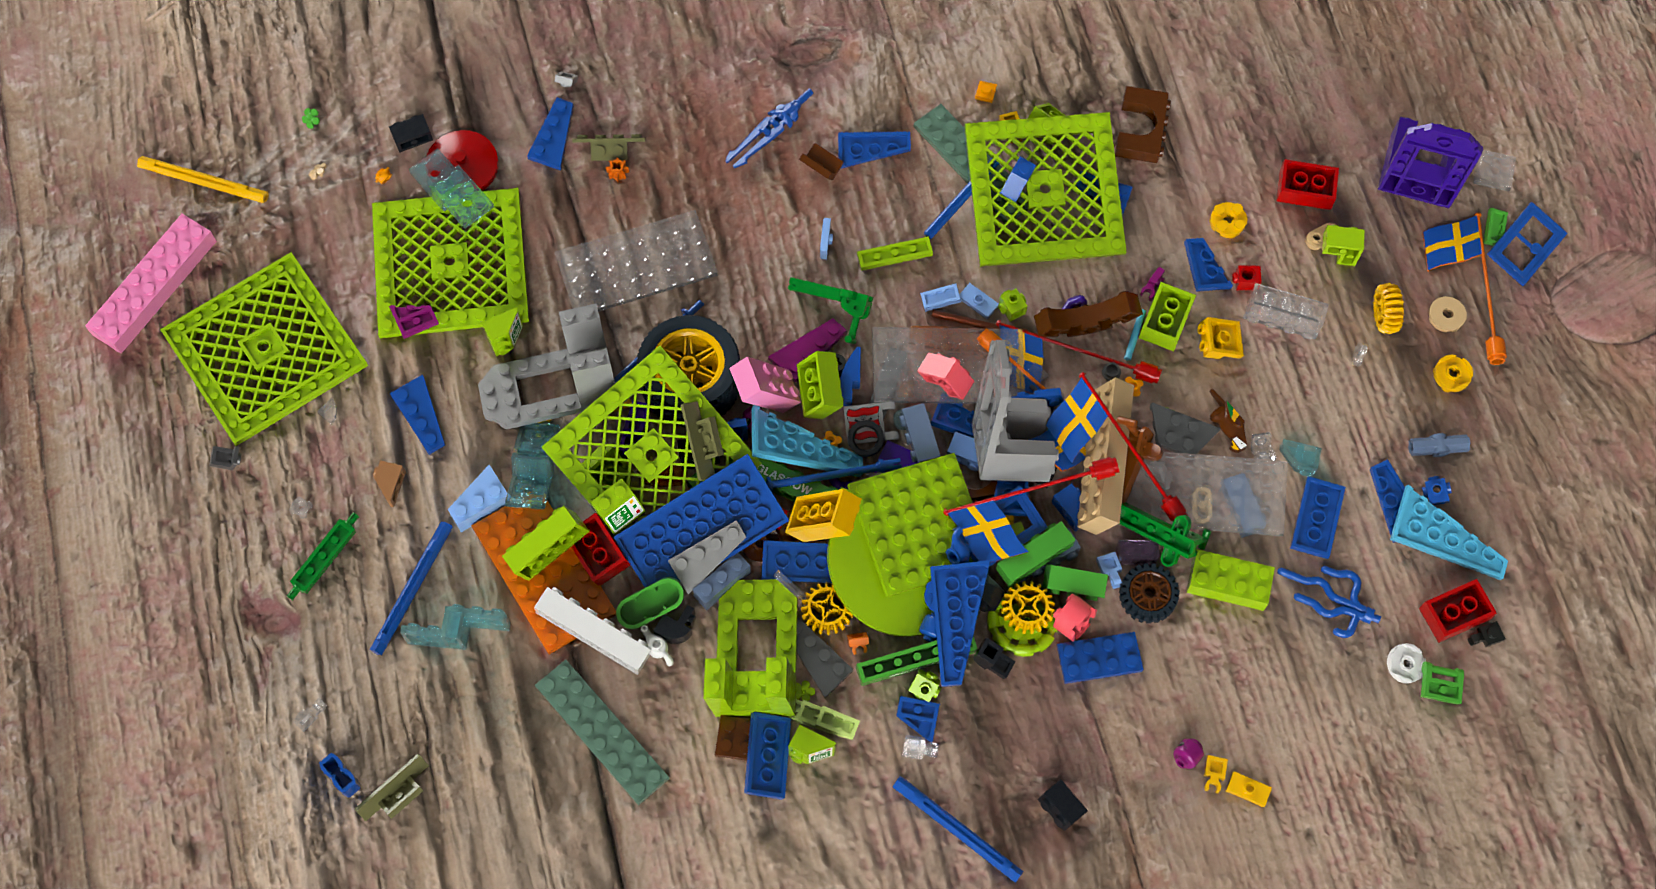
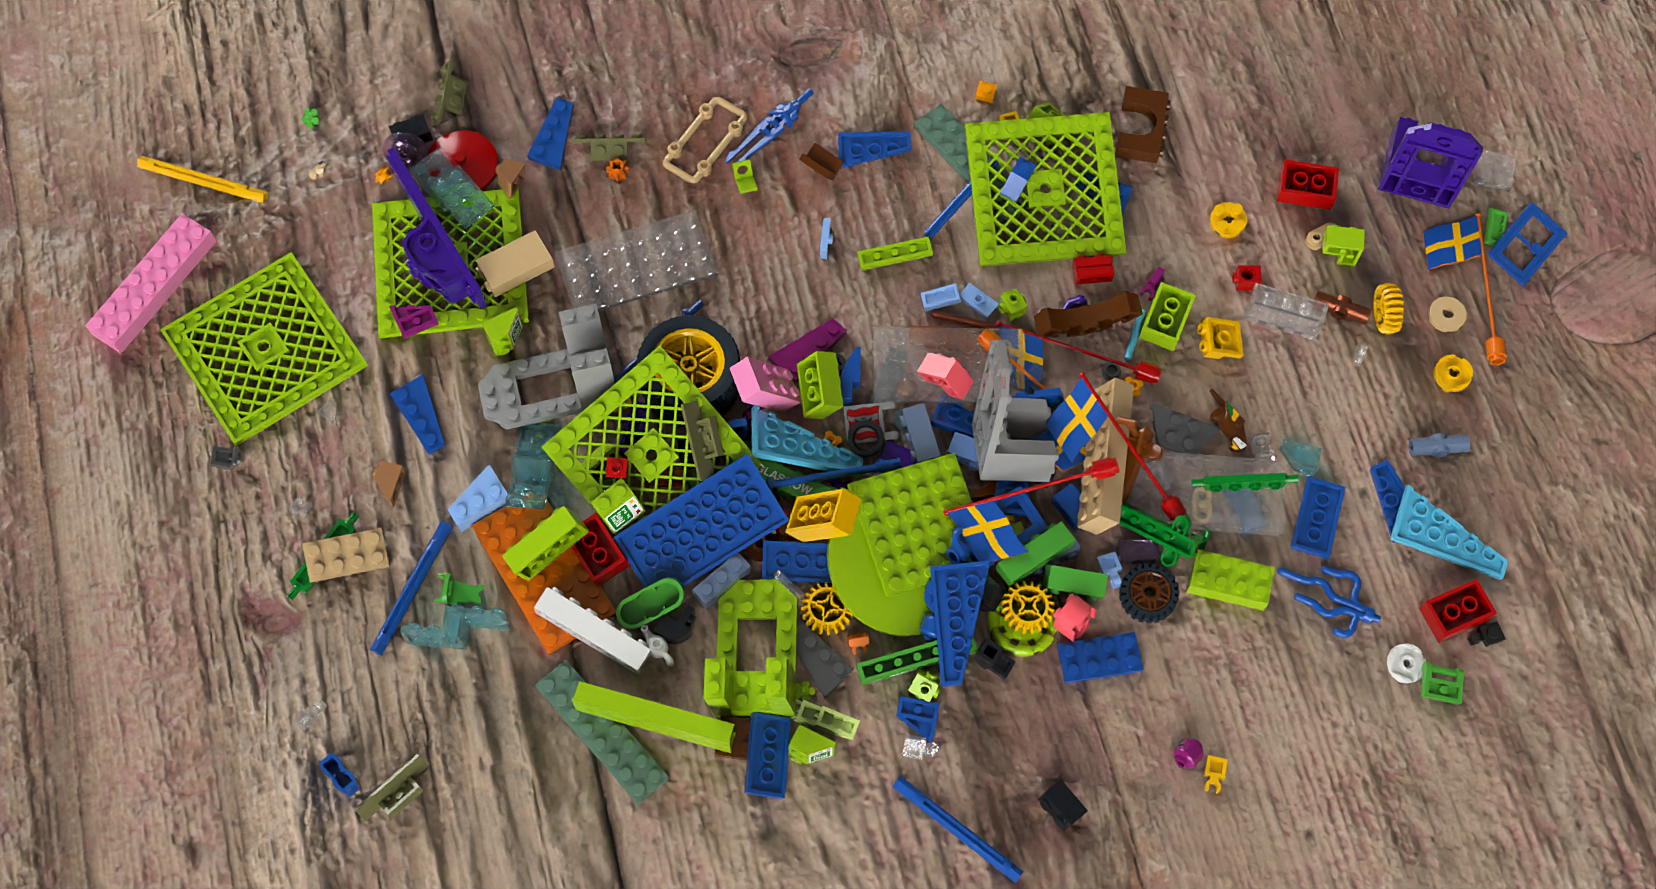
light grey plate [555,71,578,87] -> none
light grey wing [668,520,746,594] -> none
green piece [788,277,874,345] -> none
blue wing [1184,238,1233,292] -> none
yellow plate [1226,771,1272,807] -> none
blue brick [1422,476,1452,506] -> none
none -> tan plate [302,528,389,583]
none -> clear purple hat [382,132,429,171]
none -> dark purple piece [386,147,486,309]
none -> olive bracket [431,59,468,128]
none -> bright green hair [434,573,484,604]
none -> tan brick [475,230,555,297]
none -> medium nougat slope [496,158,525,198]
none -> lime tile [572,681,736,753]
none -> red brick [606,457,629,479]
none -> tan bar [663,97,748,184]
none -> lime bracket [732,159,758,194]
none -> red brick [1072,254,1114,285]
none -> green plate [1191,473,1299,493]
none -> copper piece [1312,290,1371,325]

